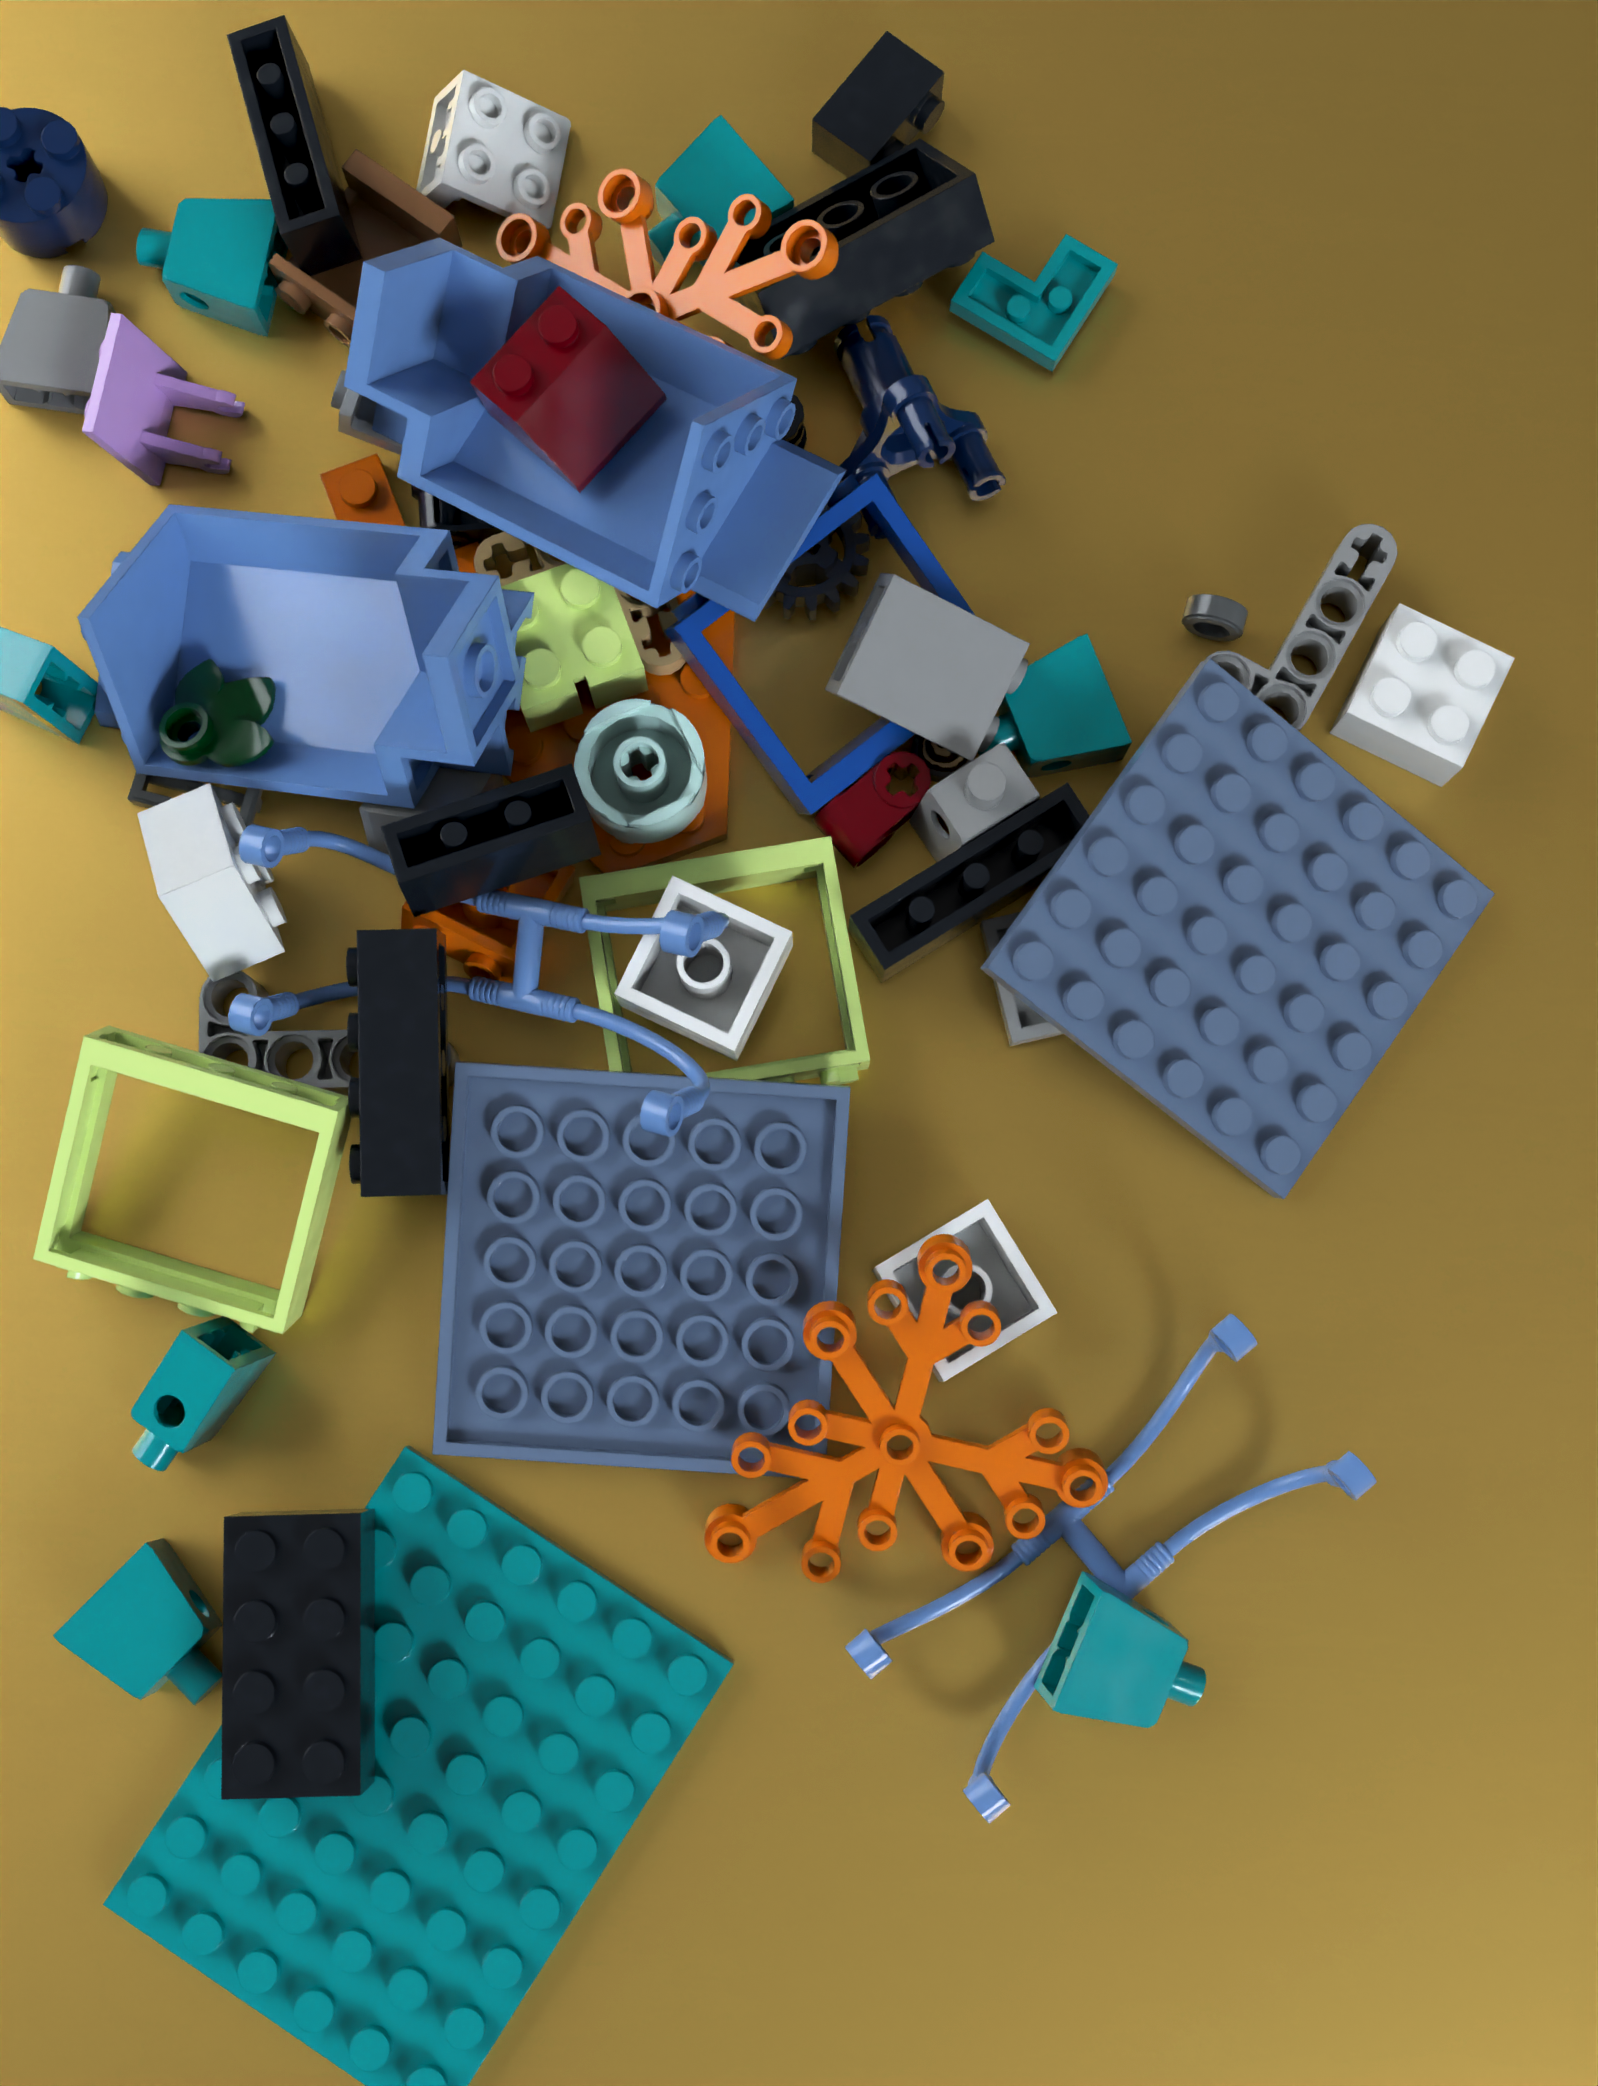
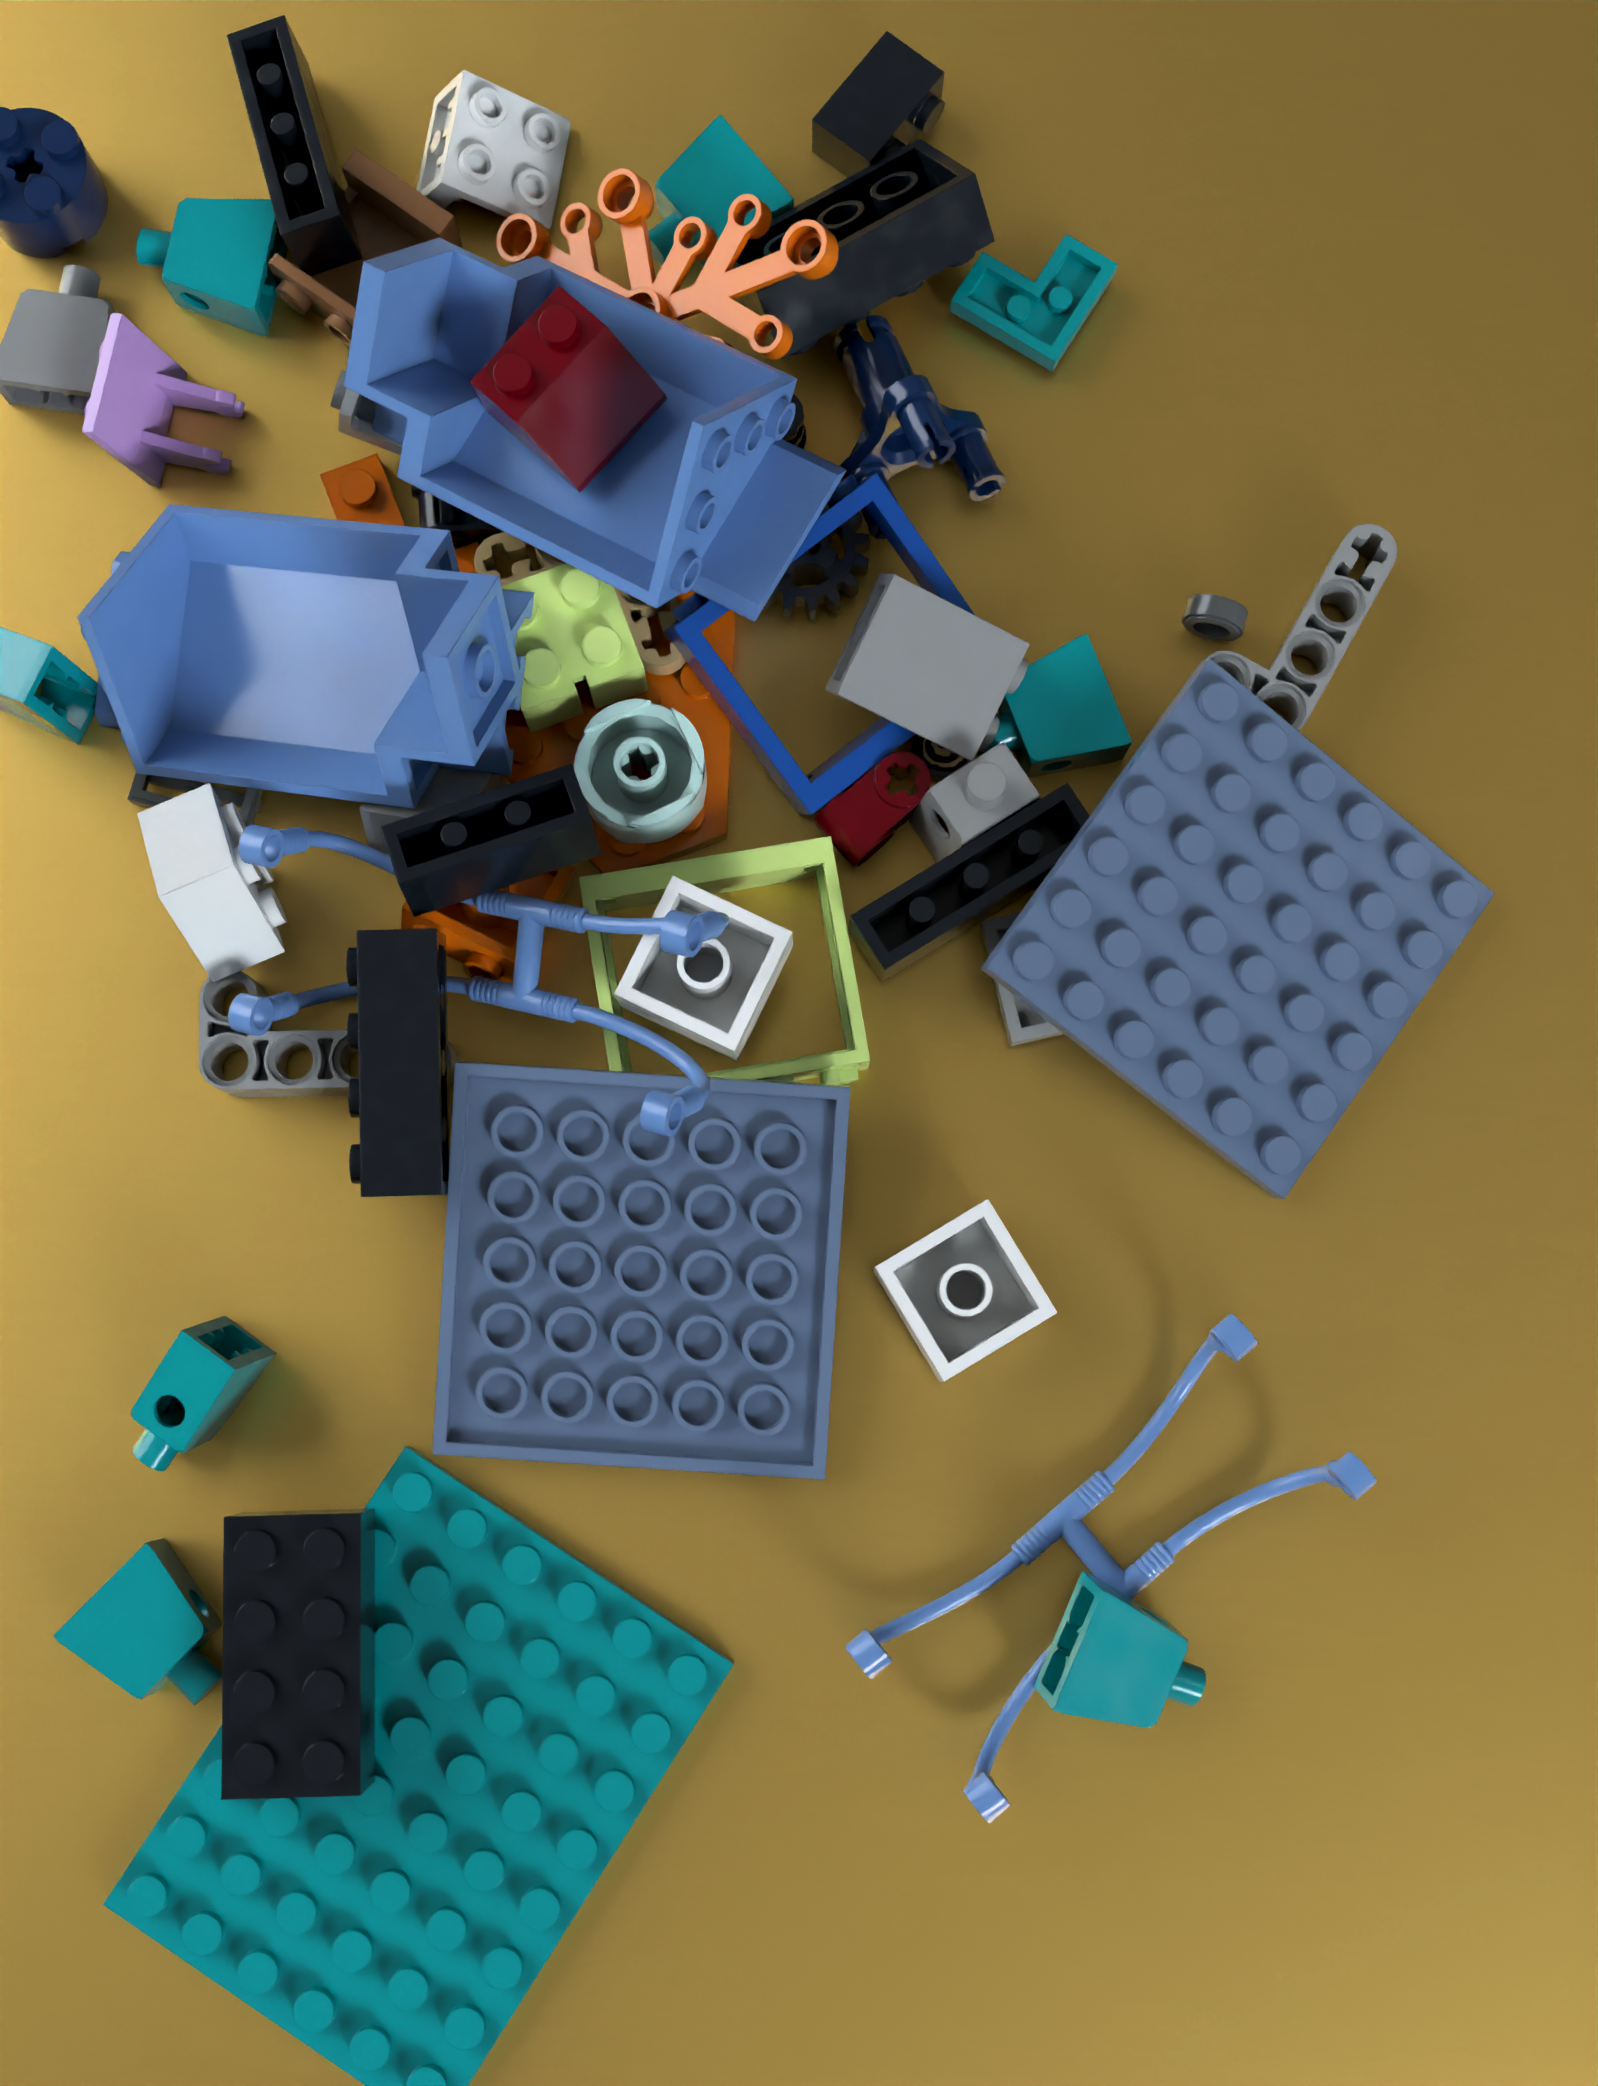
yellowish green window [33,1026,351,1334] -> none
dark green plate [159,659,276,767] -> none
orange plant [704,1234,1108,1583] -> none
white brick [1330,603,1515,787] -> none

